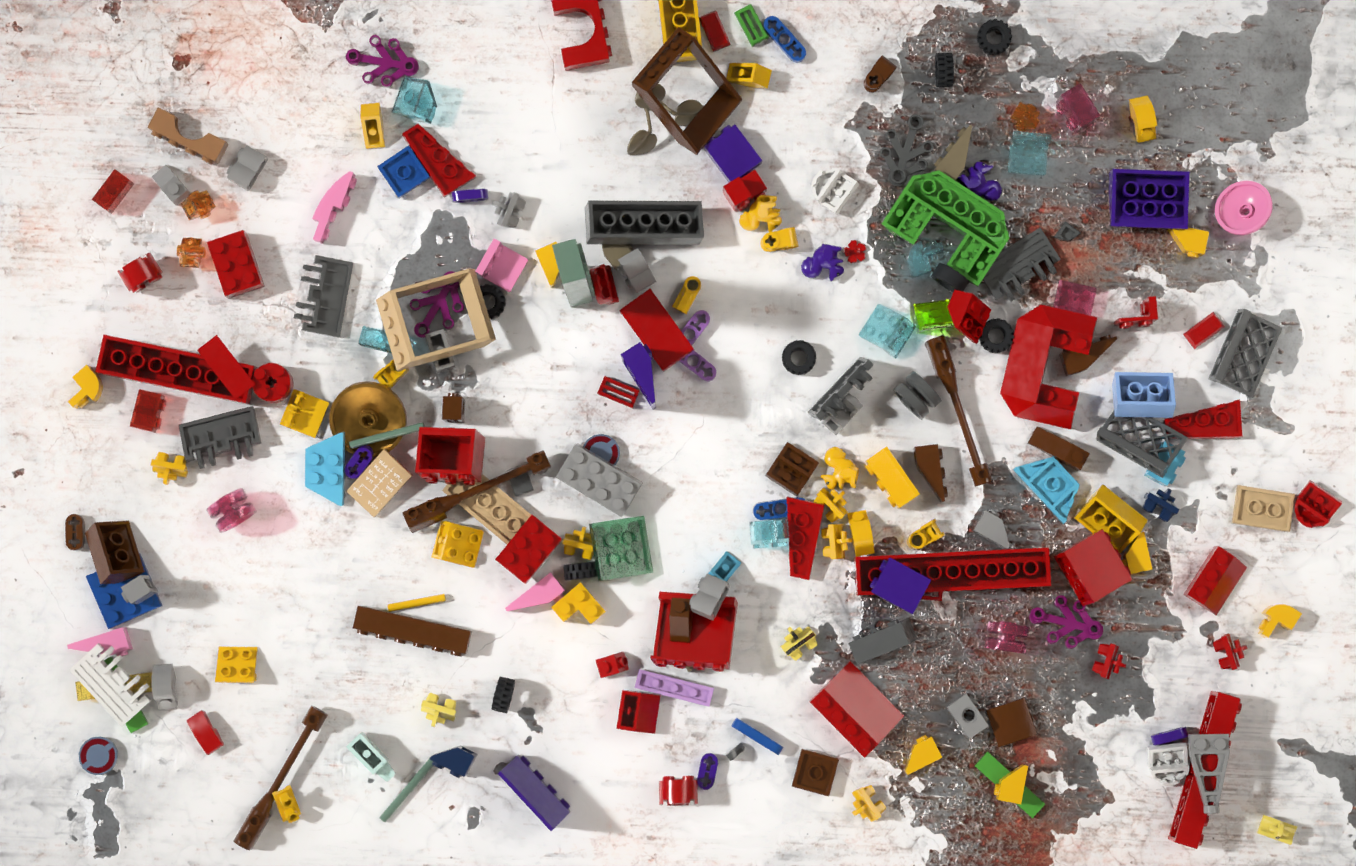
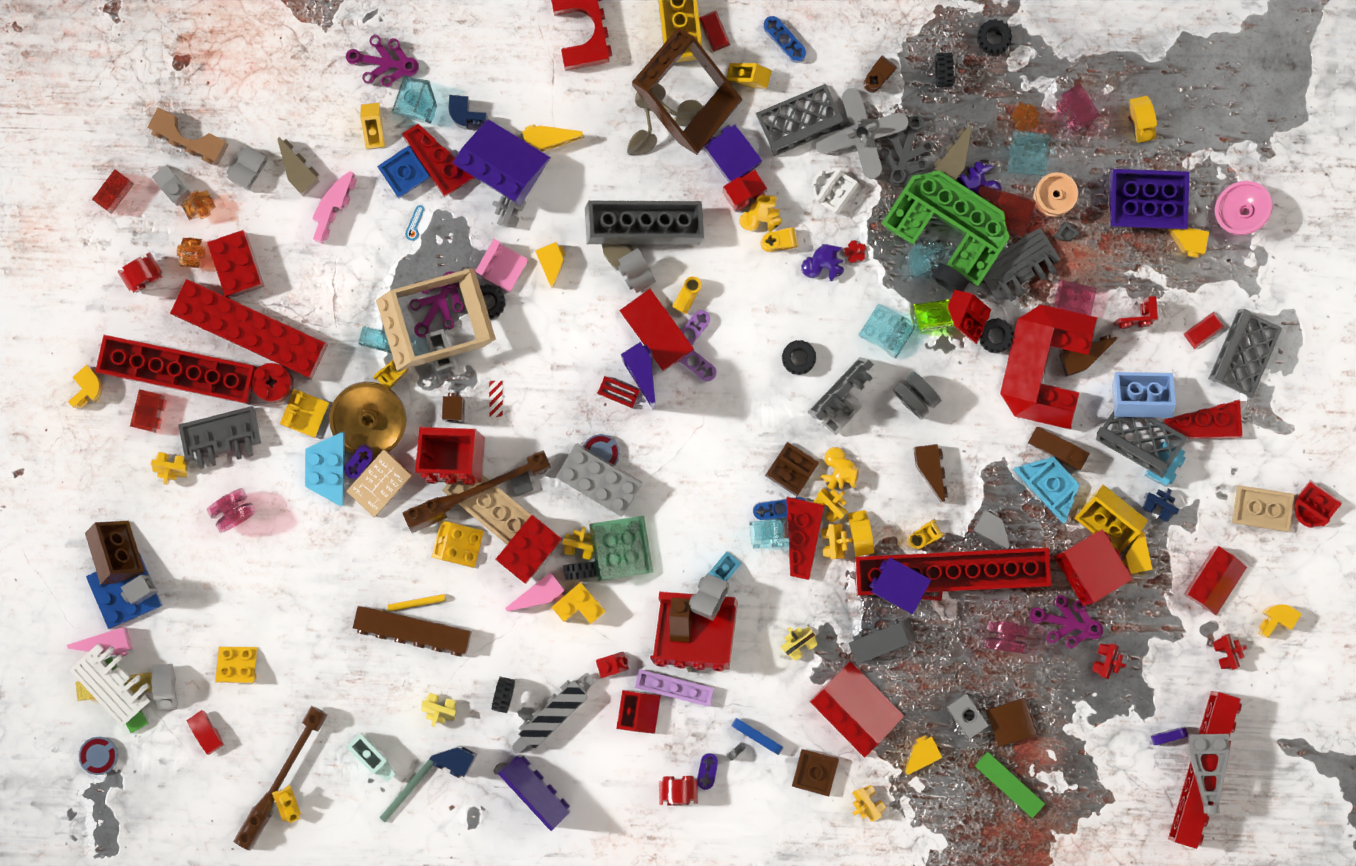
reddish brown beam [65,514,85,551] -> none
red sticker [197,335,255,400] -> none
dark grey hinge [294,255,353,338] -> none
sand green bar [349,422,425,449] -> none
dark purple beam [452,189,488,203] -> none
sand green brick [552,239,595,307] -> none
red slope [589,264,619,305] -> none
bright green tile [734,4,769,47] -> none
yellow slope [865,446,920,509] -> none
reddish brown bar [925,335,993,487] -> none
yellow slope [994,764,1028,804] -> none
white slope [1147,742,1189,786] -> none
light yellow hips [1257,815,1297,845] -> none
none -> red brick [170,279,328,379]
none -> dark tan slope [277,137,320,197]
none -> dark azure sticker [405,205,424,241]
none -> dark blue brick [448,95,488,130]
none -> dark purple slope [453,119,551,206]
none -> sticker [489,381,503,417]
none -> light grey hinge [512,673,595,754]
none -> yellow slope [522,124,584,152]
none -> dark grey fence [756,84,844,157]
none -> light grey piece [816,88,908,179]
none -> clear red tile [977,185,1036,237]
none -> light nougat wheel [1033,172,1078,218]

